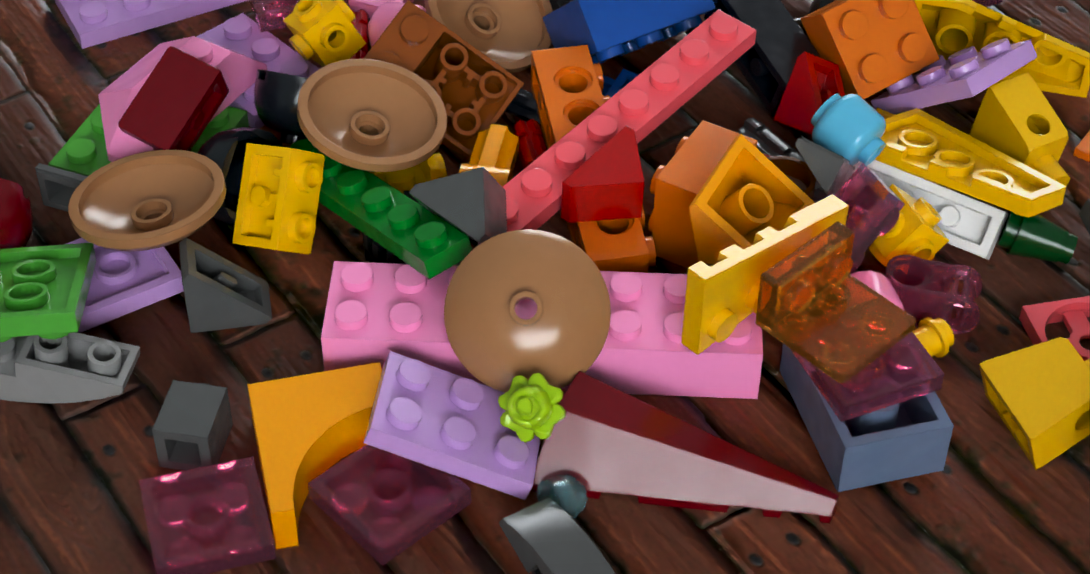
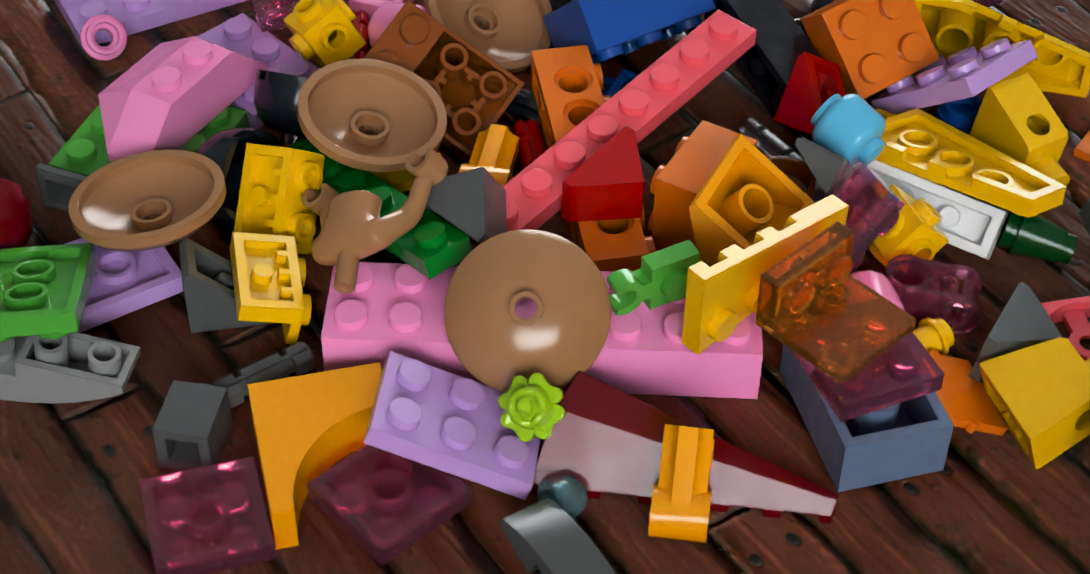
dark red panel [118,46,229,151] -> none
none -> bright pink plate [80,15,127,61]
none -> dark grey axle [212,341,315,409]
none -> yellow bracket [229,232,312,344]
none -> medium nougat piece [302,148,448,293]
none -> bright green plate [607,240,700,315]
none -> light orange piece [648,424,715,543]
none -> orange piece [911,347,1008,436]
none -> blue plate [936,95,982,134]
none -> dark grey slope [969,282,1063,381]

